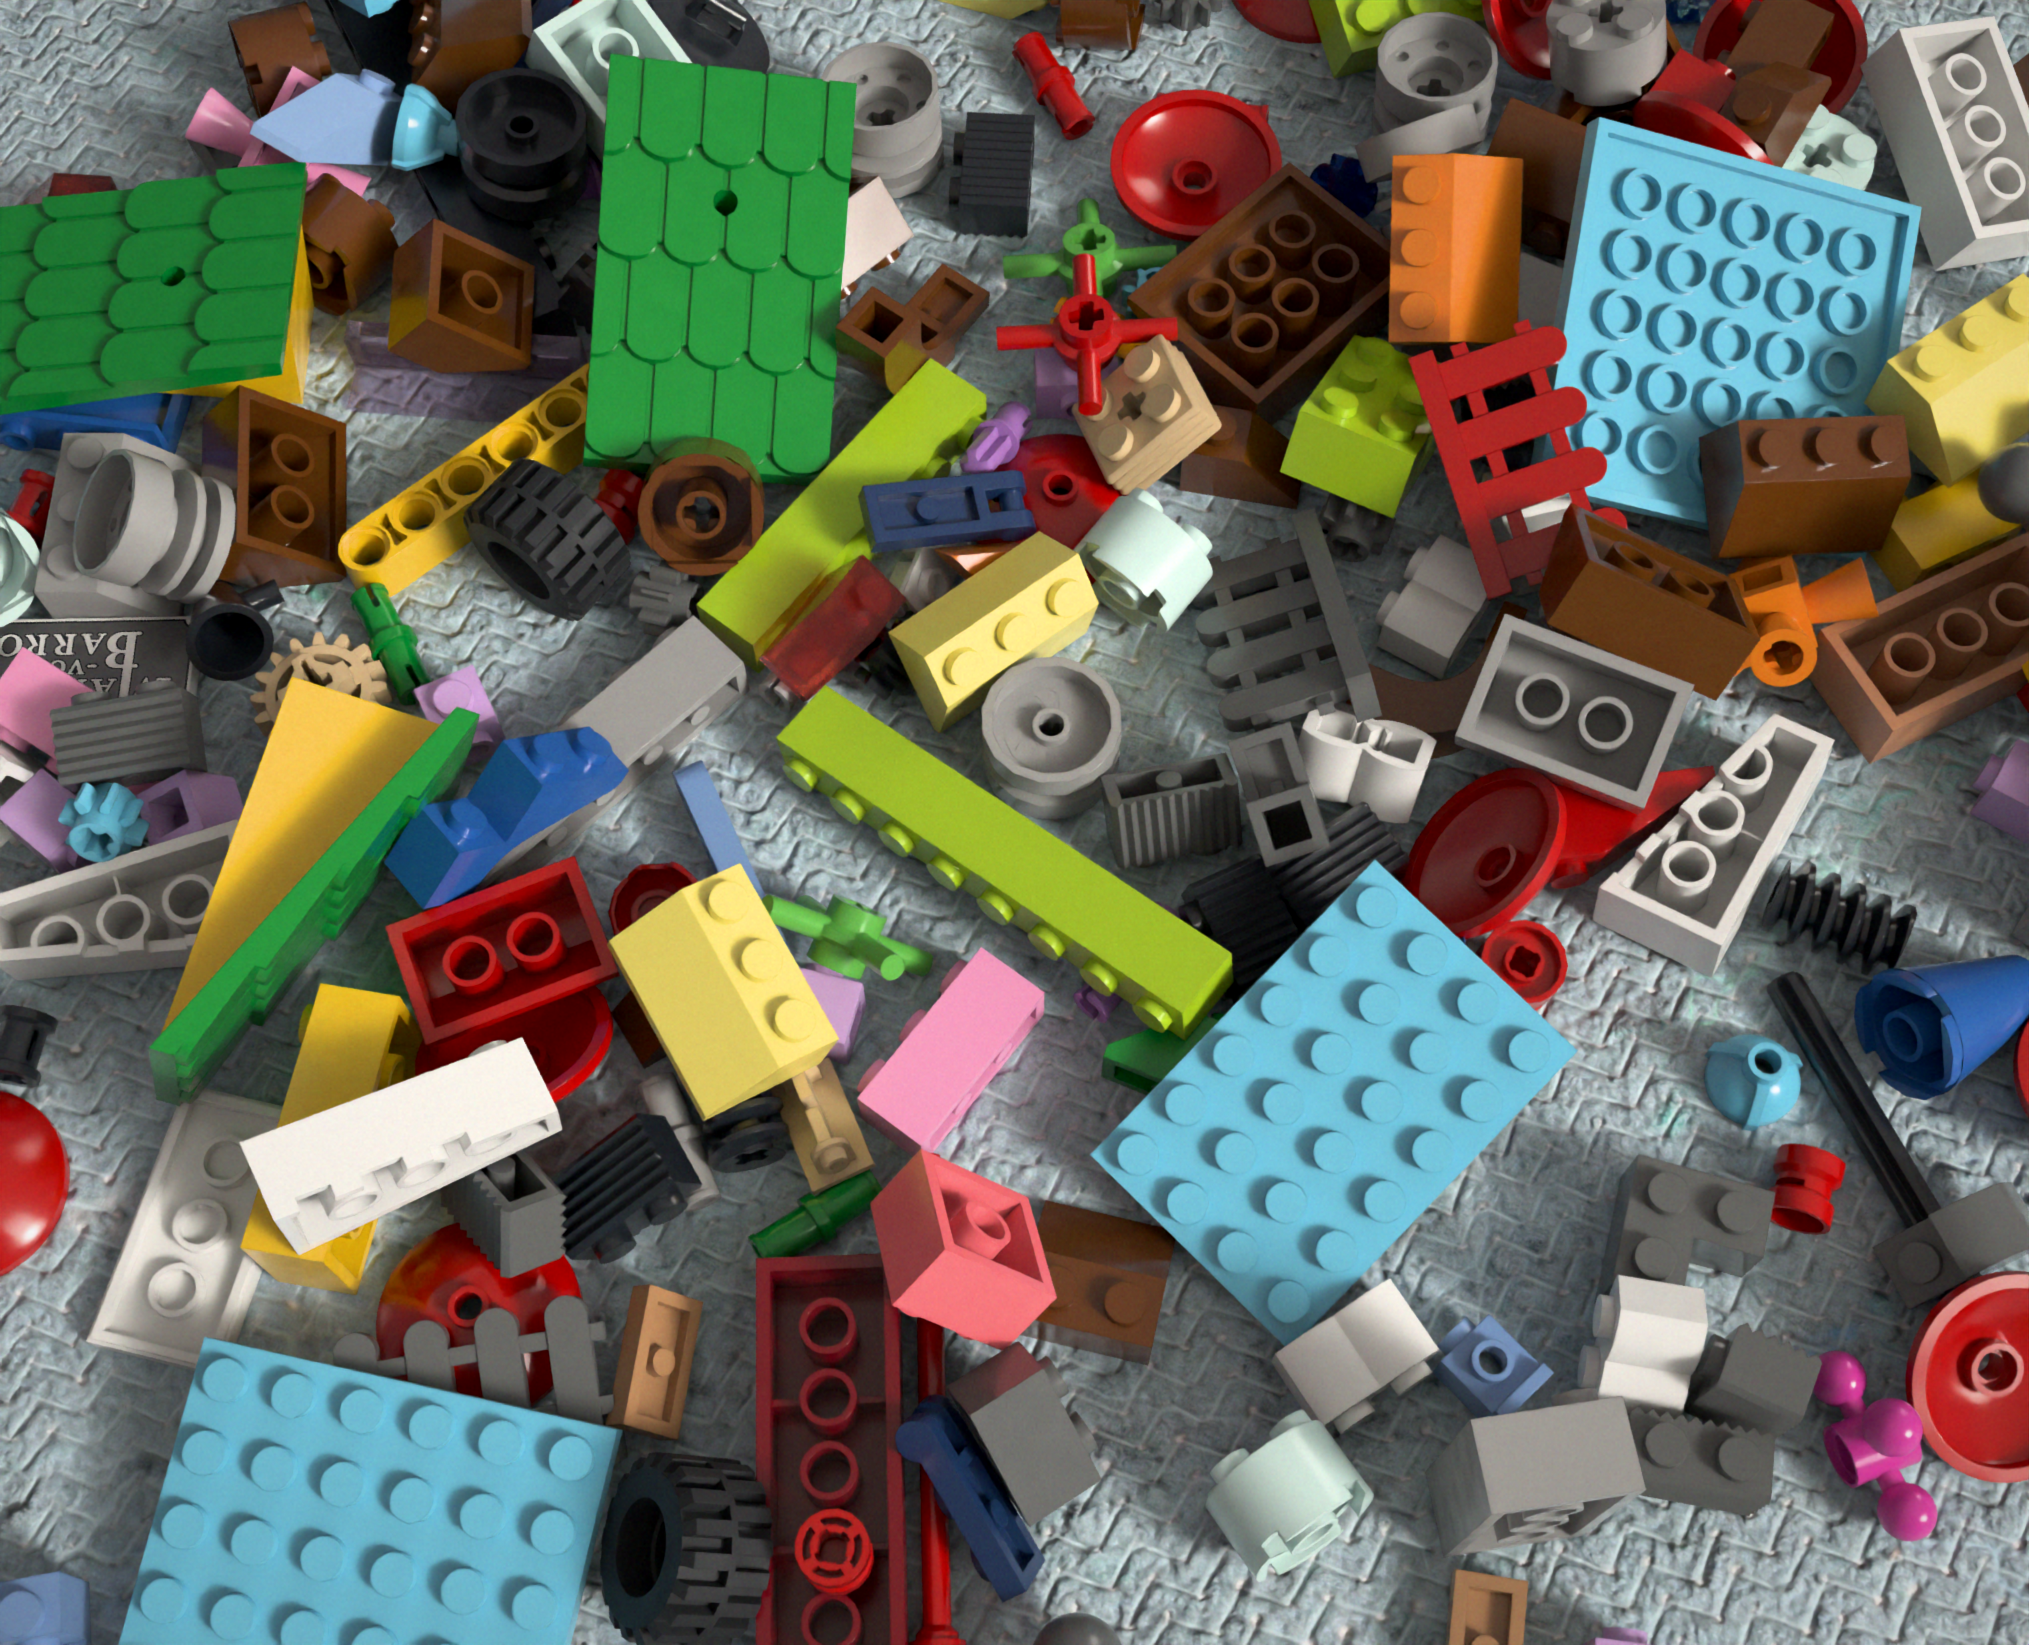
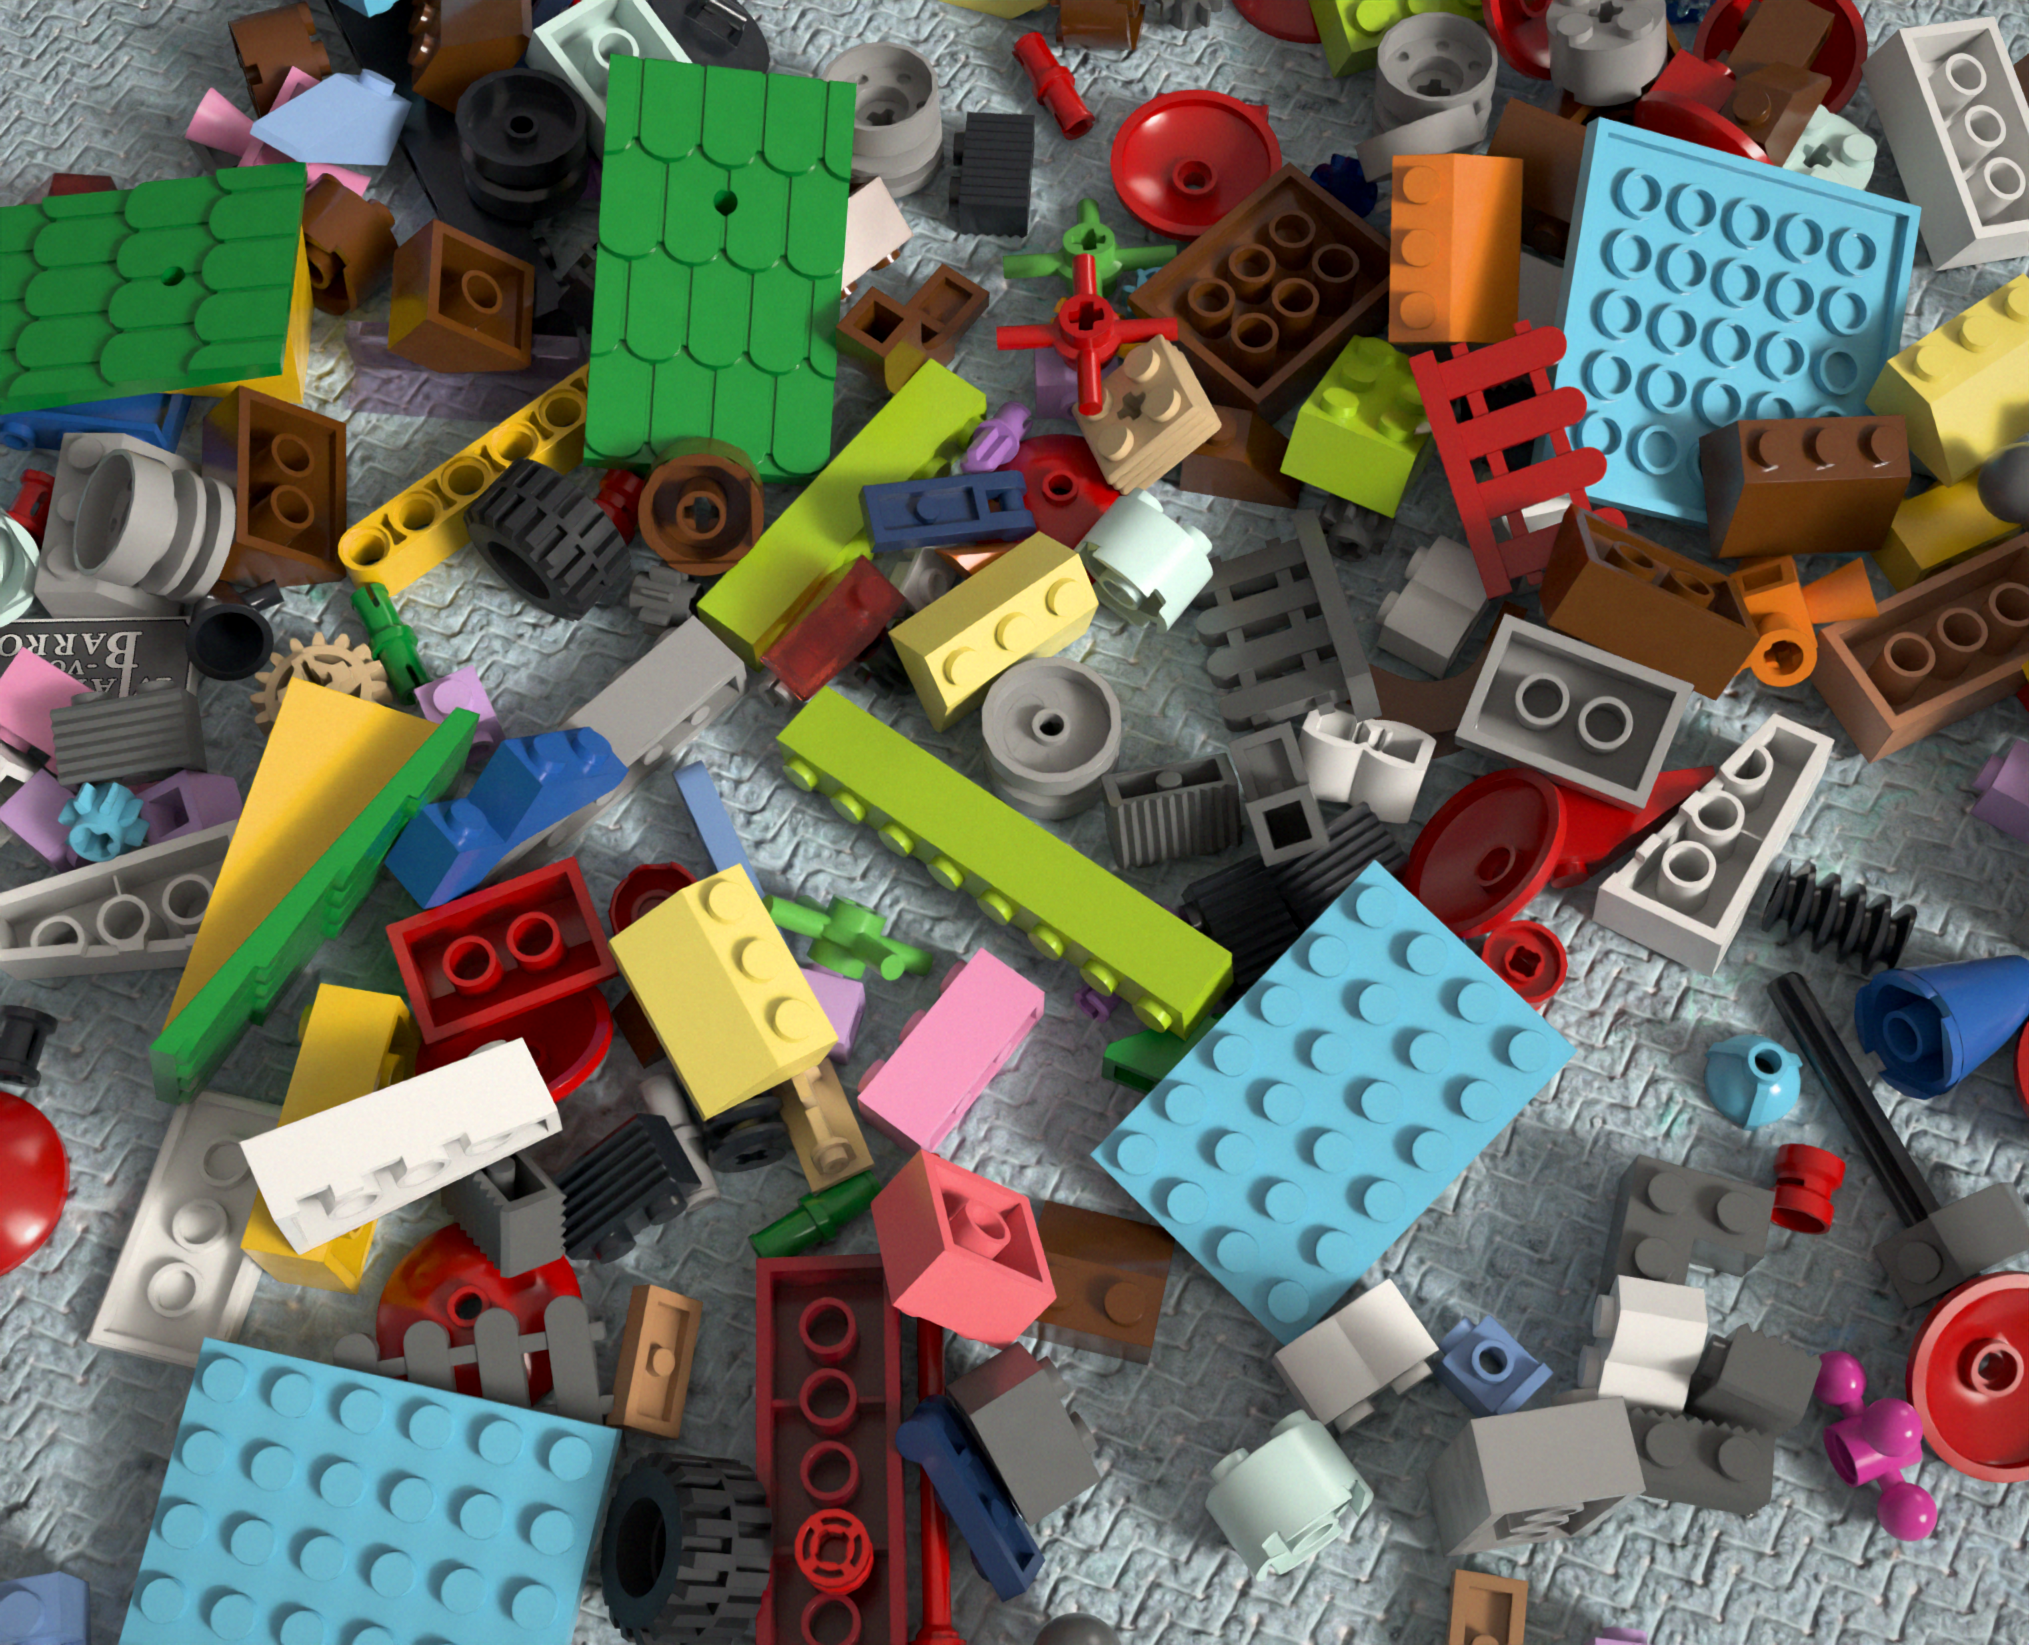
medium azure piece [391,83,460,171] -> none

